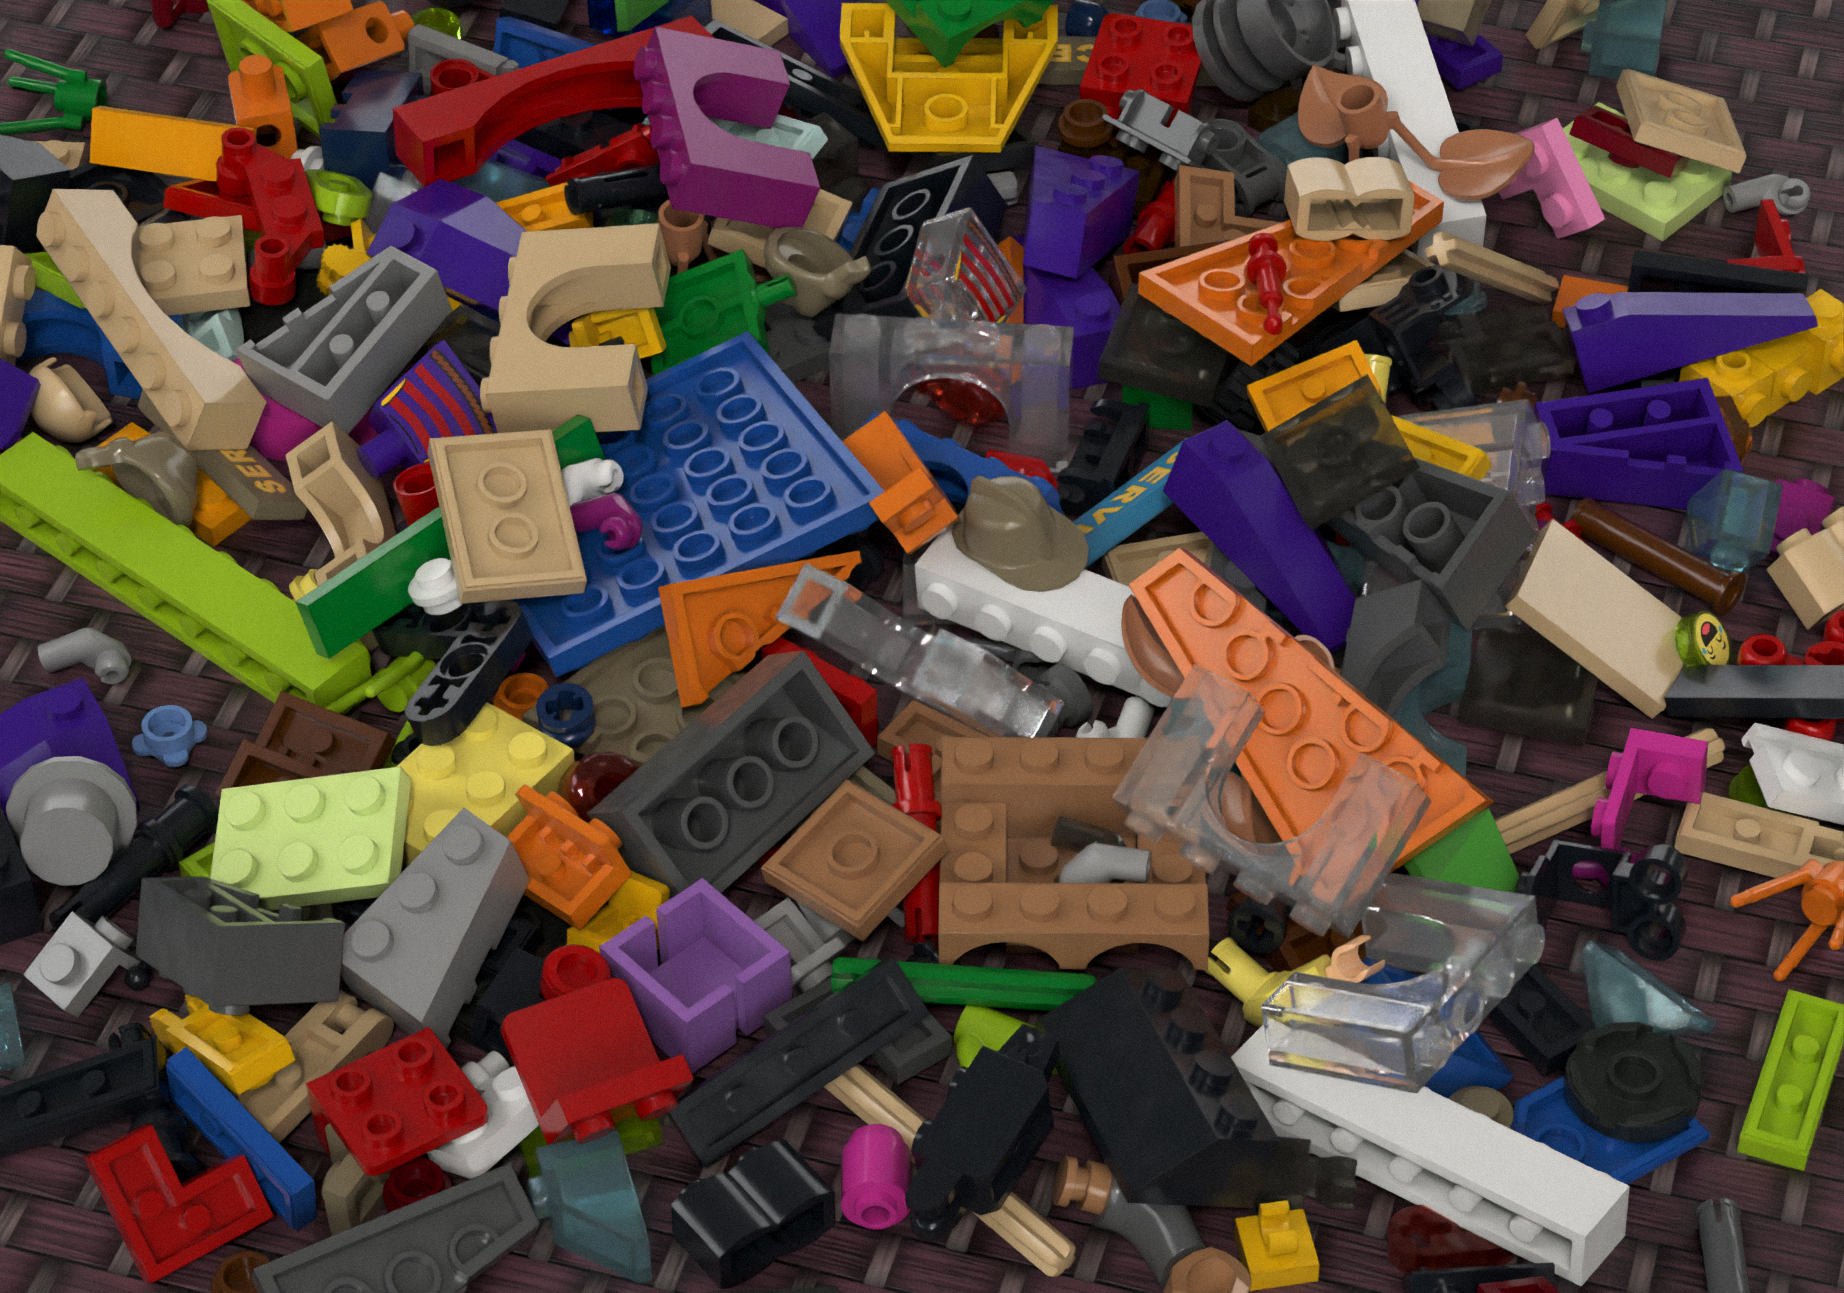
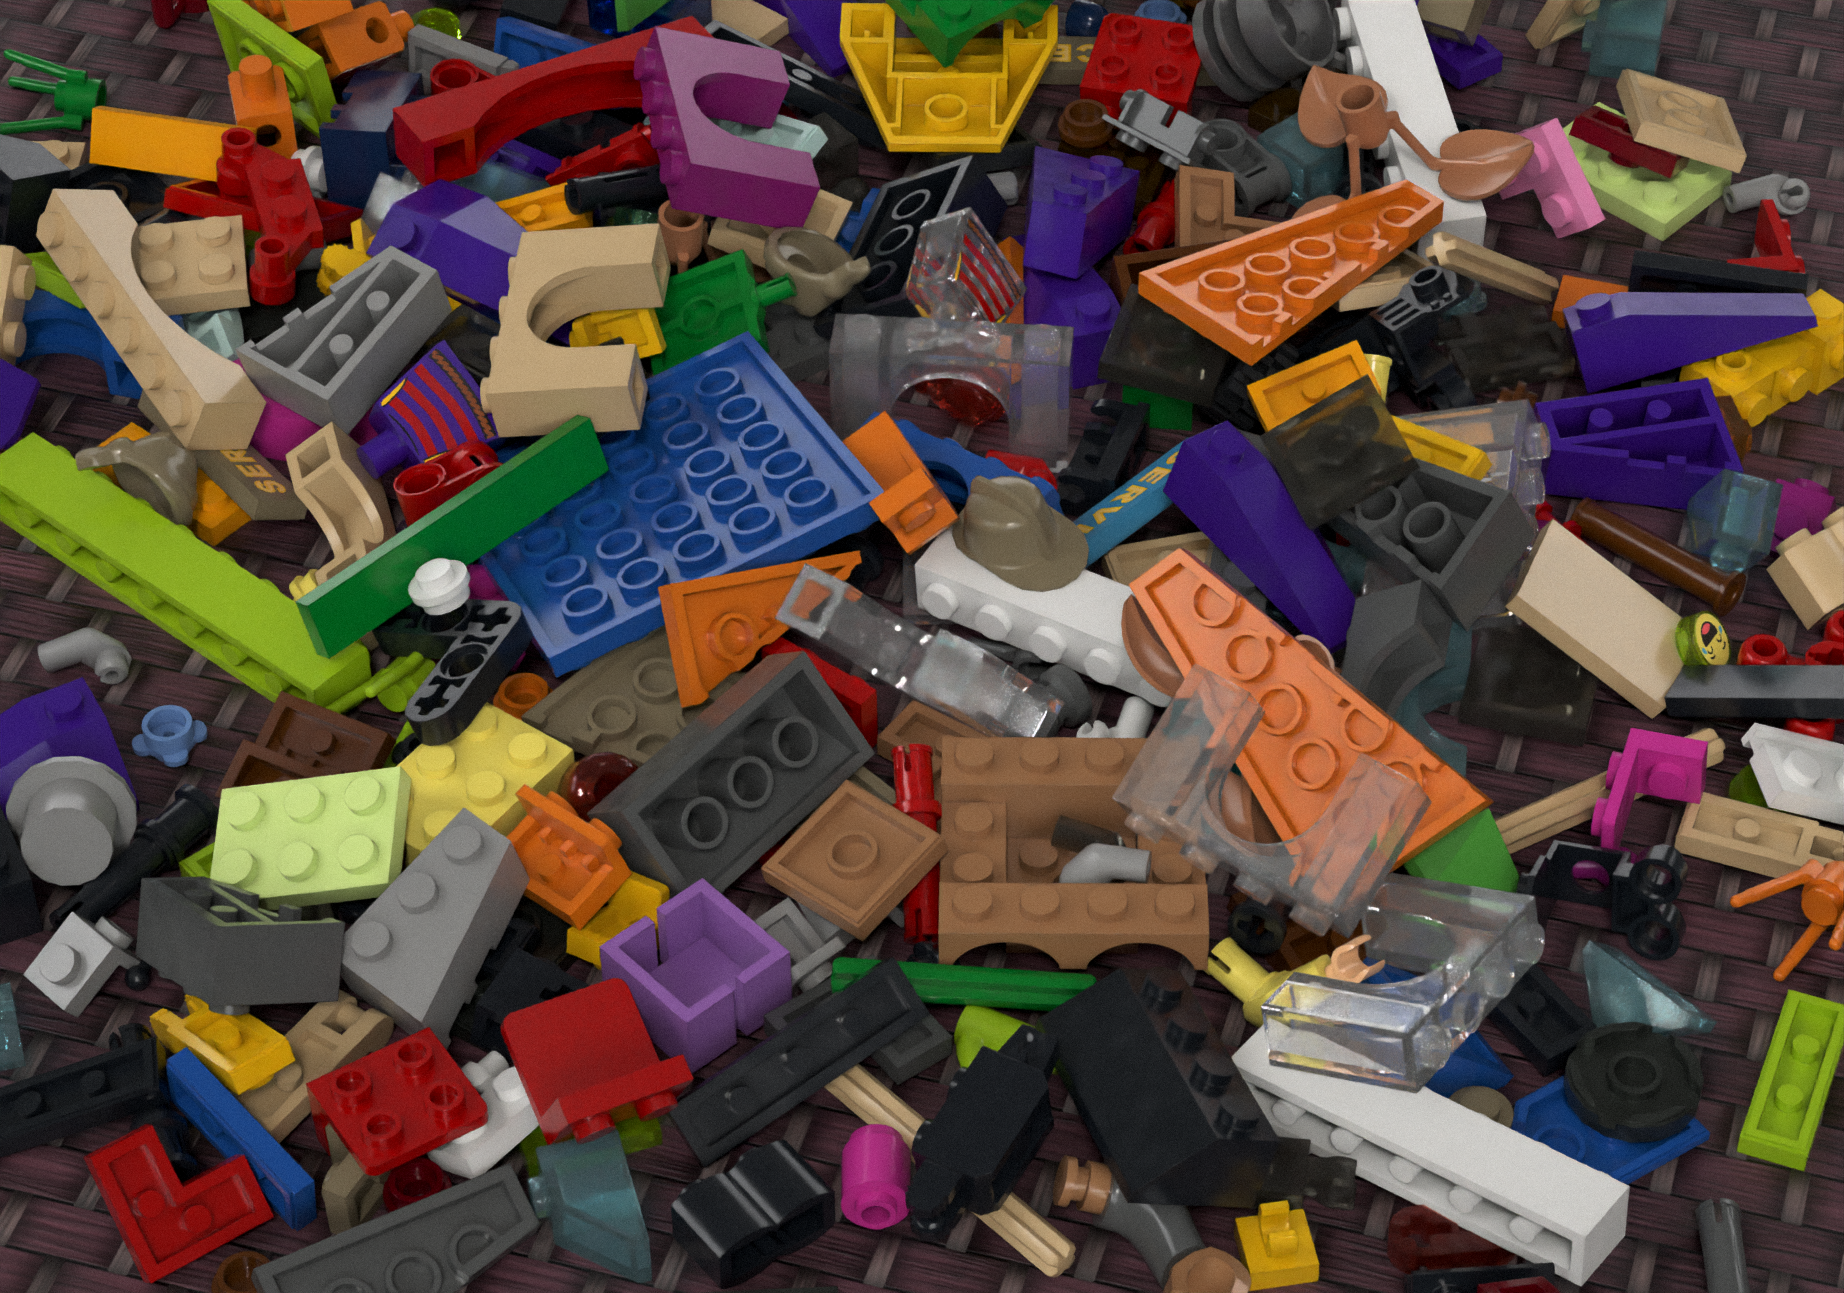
tan hair [29,357,114,443] -> none
lime plate [305,169,373,226] -> none
tan tile [427,429,587,604] -> none
dark blue bush [536,683,596,747] -> none
red tile [540,944,611,1001] -> none
white arm [561,458,624,506] -> none
magenta arm [570,493,643,550] -> none
red piece [1246,233,1287,335] -> none
tan brick [1284,157,1415,241] -> none

